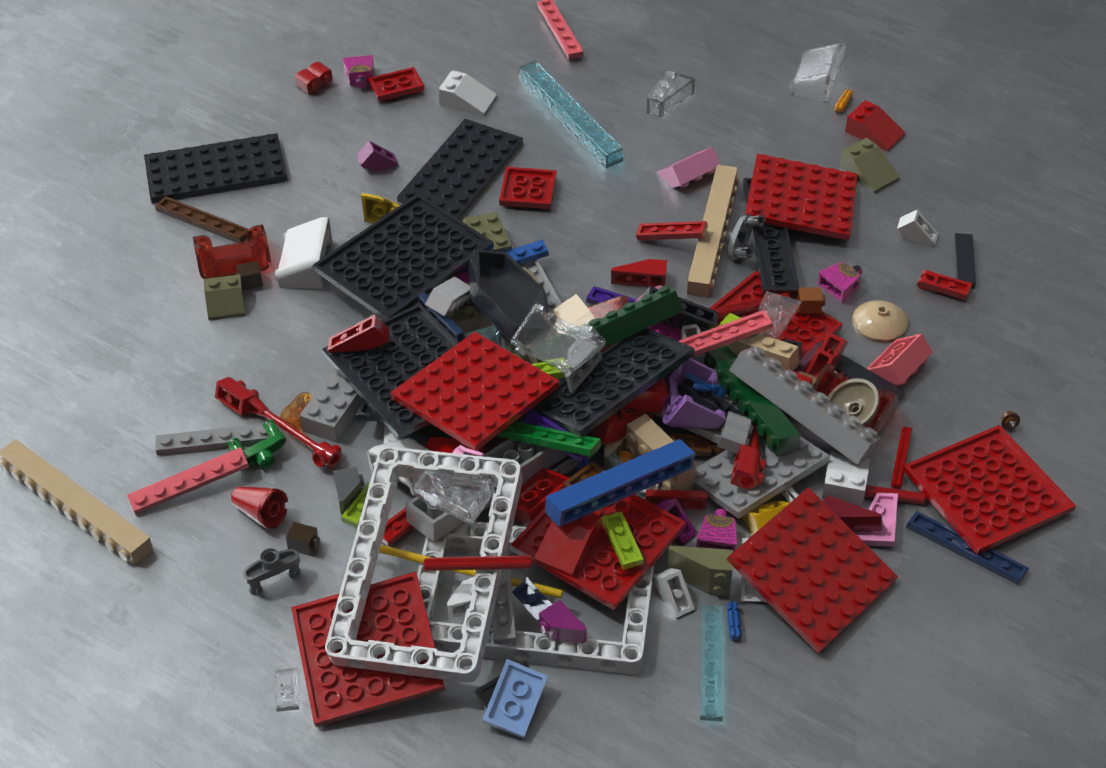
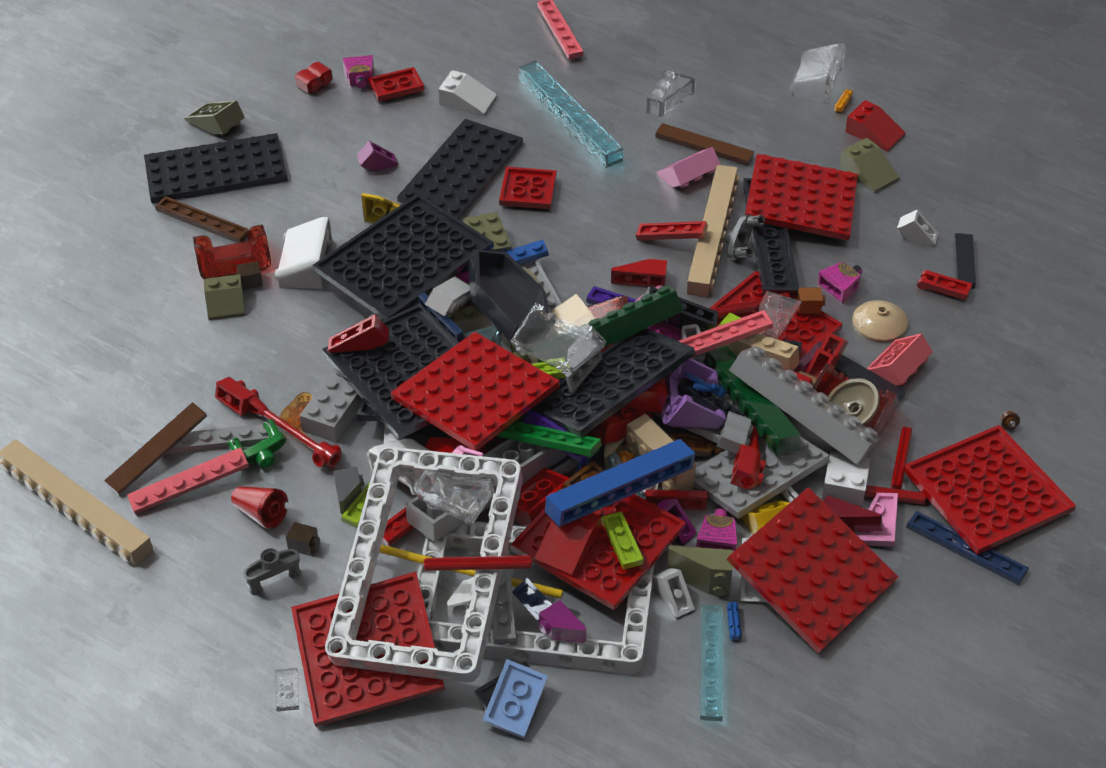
none -> reddish brown tile [104,402,207,495]
none -> olive slope [184,100,245,135]
none -> reddish brown tile [655,123,754,166]

